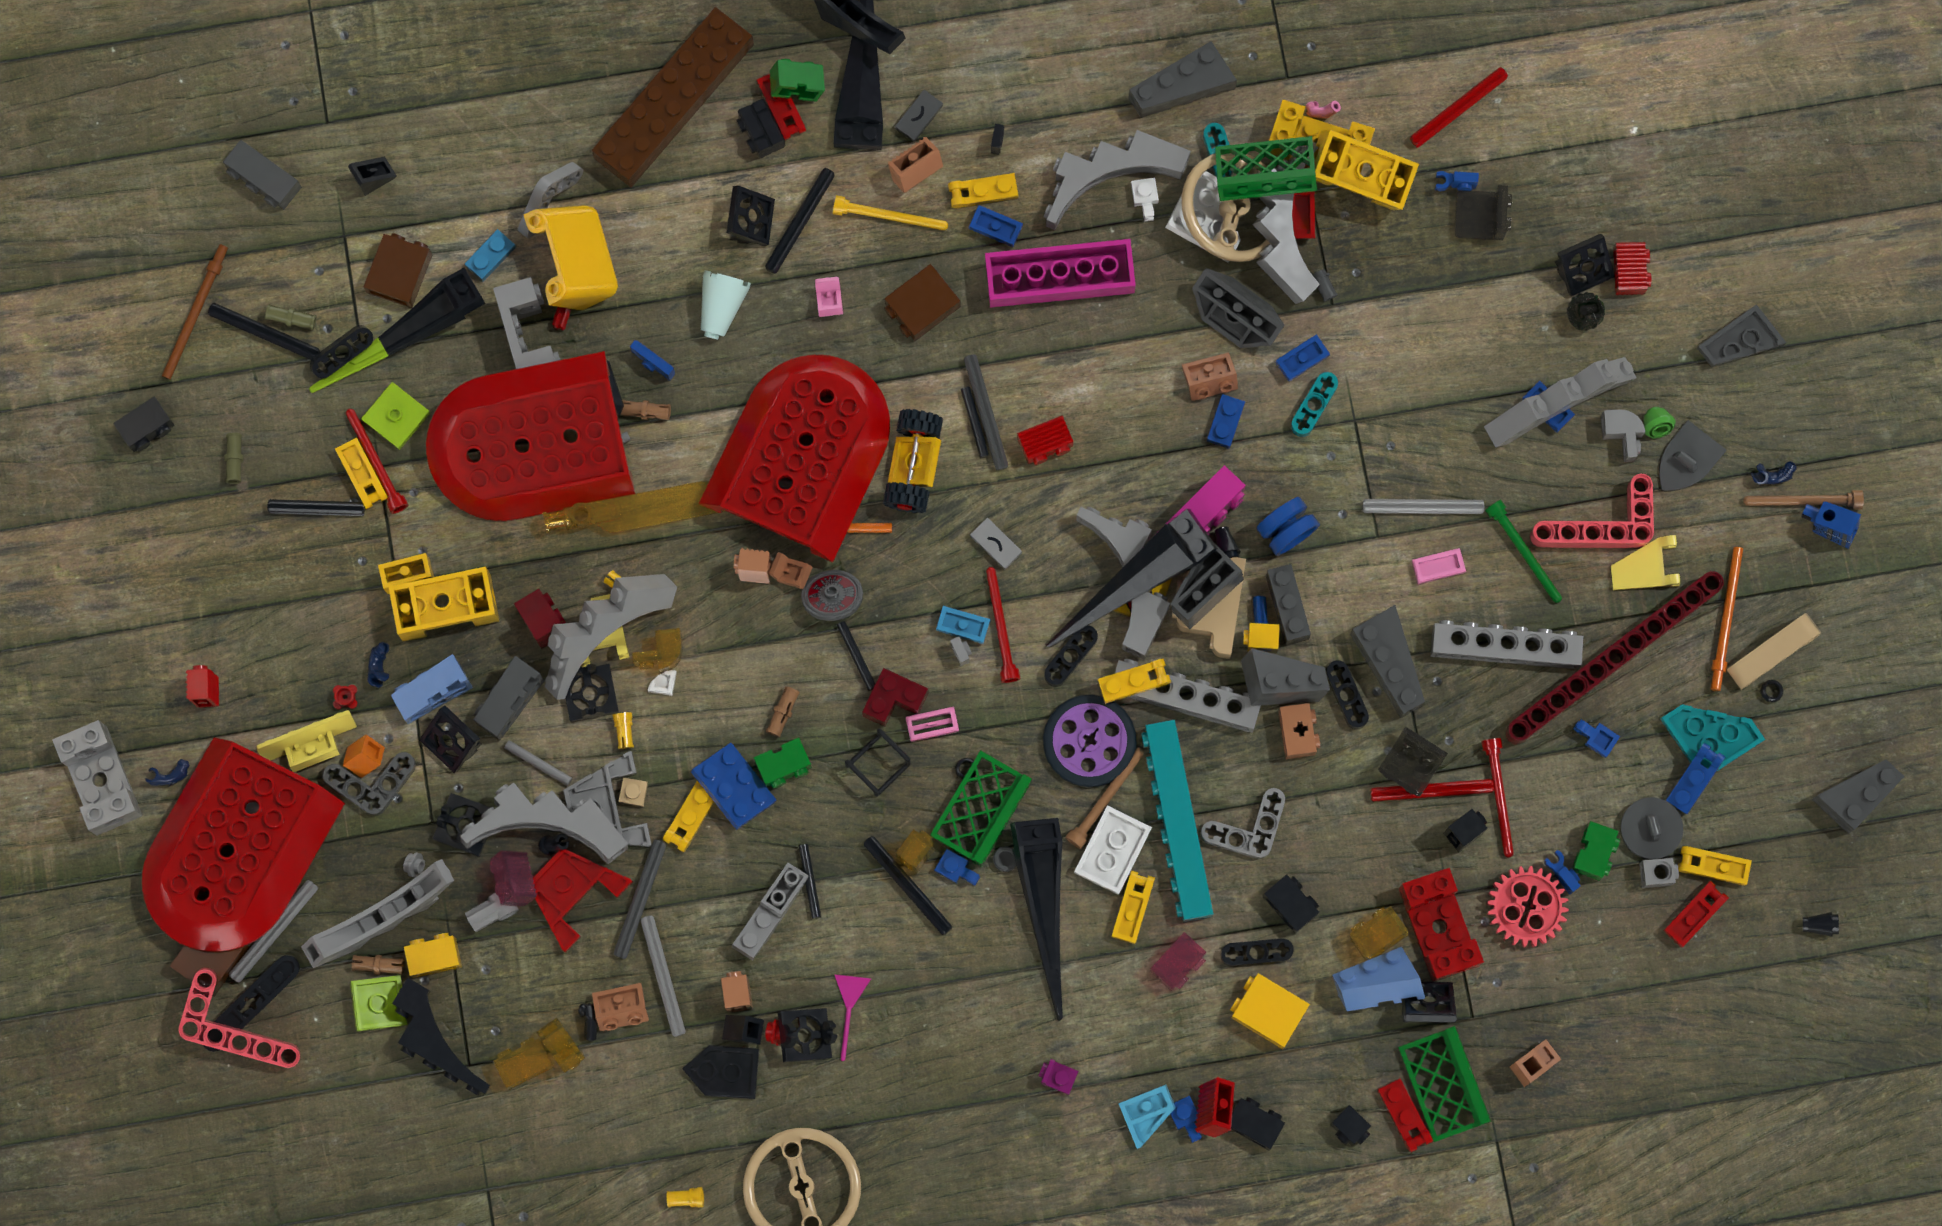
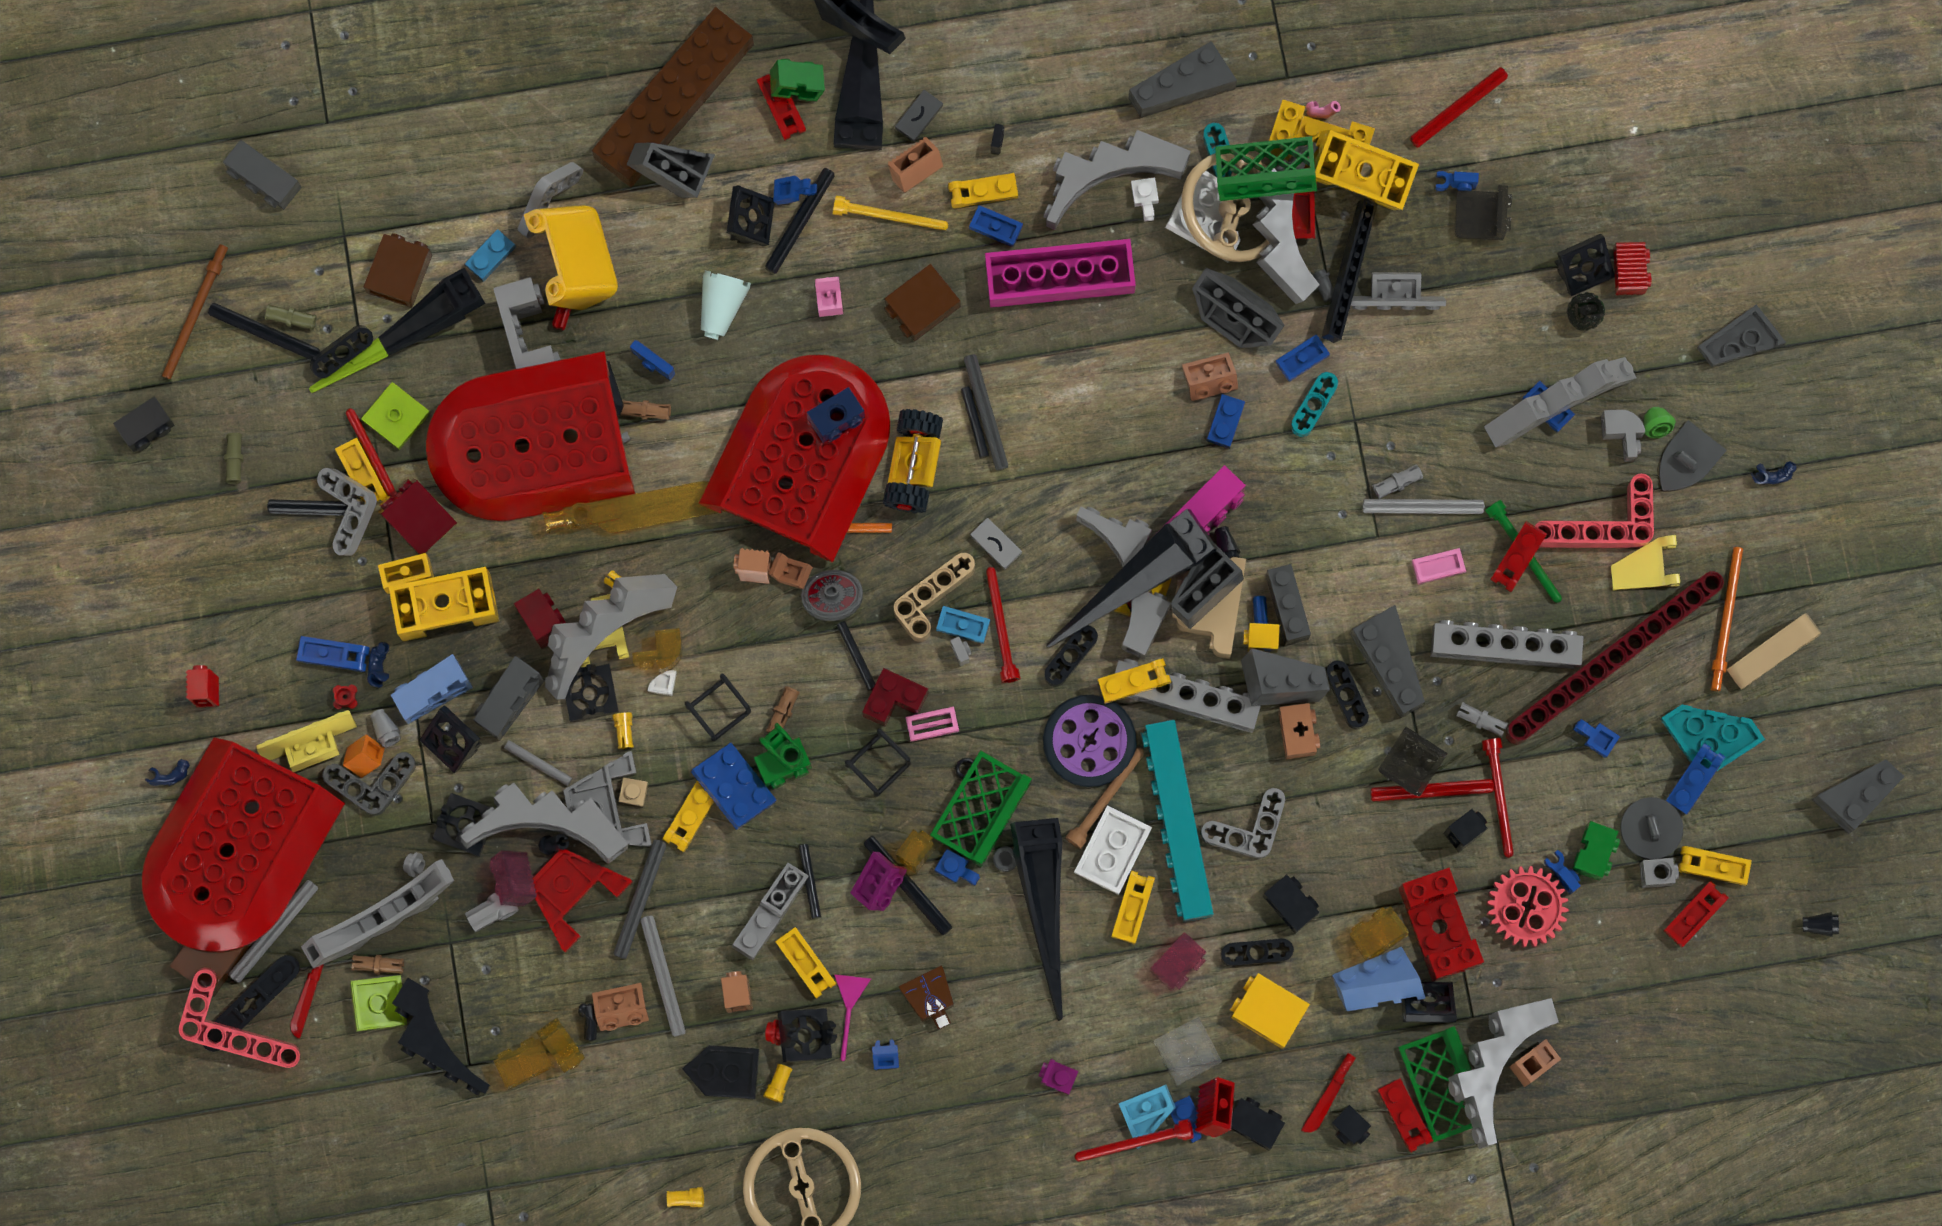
light grey plate [52,720,143,836] -> none
black slope [348,156,397,196] -> none
yellow brick [404,933,462,979] -> none
black brick [722,1015,764,1045] -> none
black brick [736,99,785,158] -> none
red brick [1017,415,1073,465] -> none
blue wheel [1256,497,1320,556] -> none
medium nougat piece [1743,490,1864,510] -> none
black piece [1760,680,1784,702] -> none
blue torso [1801,501,1861,549] -> none
none -> red piece [290,964,324,1039]
none -> blue plate [296,636,370,672]
none -> light grey beam [317,468,377,556]
none -> light grey cone [370,709,401,747]
none -> dark red brick [378,478,457,555]
none -> dark grey wedge [627,143,715,198]
none -> black piece [685,673,751,741]
none -> green piece [758,723,804,770]
none -> yellow pin [763,1064,793,1103]
none -> blue plate [773,175,817,205]
none -> yellow plate [775,927,836,999]
none -> dark blue brick [807,387,865,443]
none -> magenta bracket [850,851,907,911]
none -> blue tile [872,1039,899,1070]
none -> tan beam [894,553,975,642]
none -> reddish brown torso [899,965,954,1030]
none -> red piece [1074,1118,1194,1162]
none -> clear brick [1153,1017,1222,1087]
none -> red piece [1301,1053,1356,1133]
none -> black piece [1321,198,1378,343]
none -> light grey bracket [1351,272,1446,310]
none -> light grey pin [1372,464,1423,499]
none -> light grey arch [1448,998,1559,1149]
none -> light grey pin [1457,702,1508,738]
none -> red plate [1490,521,1547,592]

